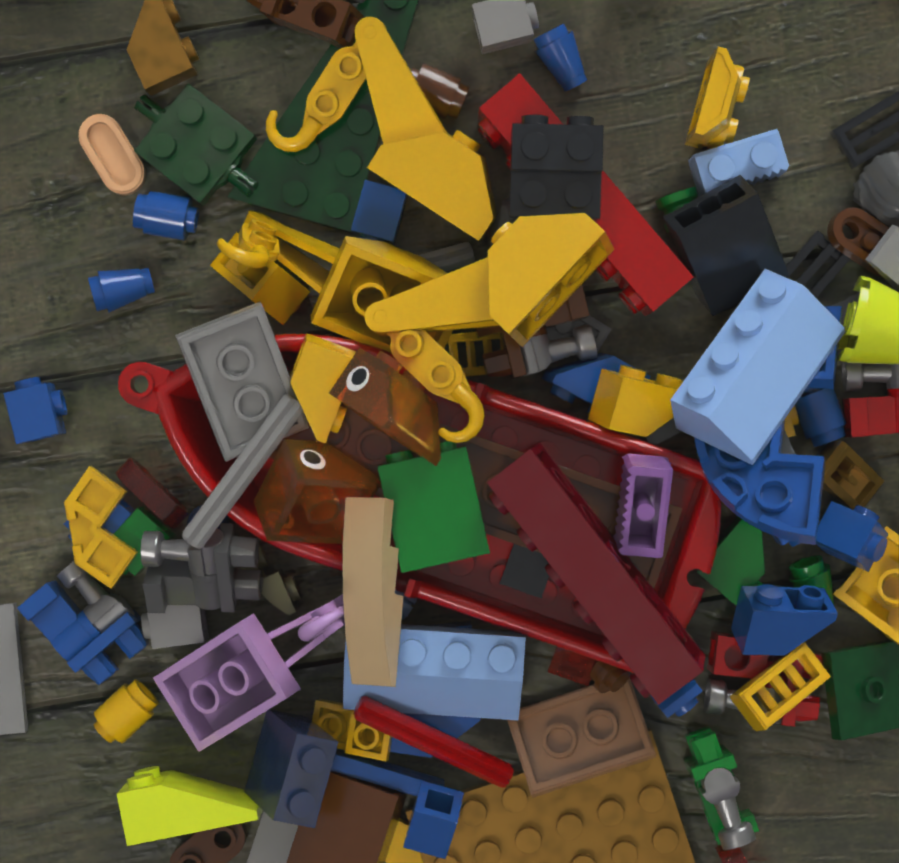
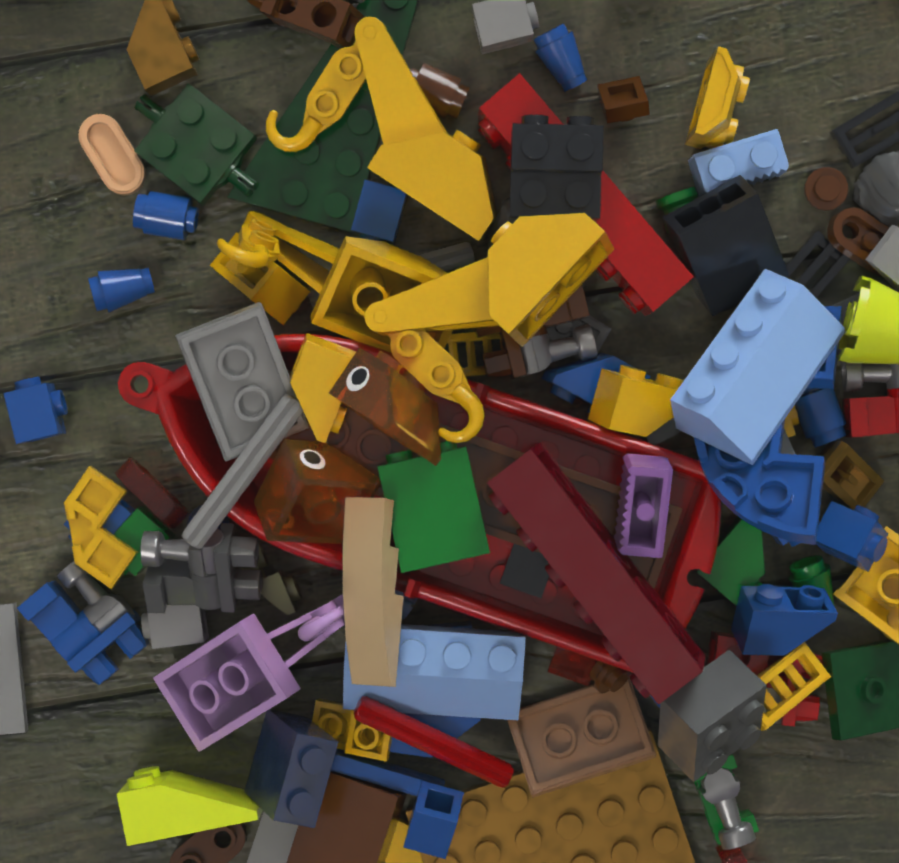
yellow brick [94,679,159,743] -> none
none -> reddish brown plate [597,76,650,124]
none -> dark grey brick [658,650,767,782]
none -> reddish brown plate [804,167,848,211]

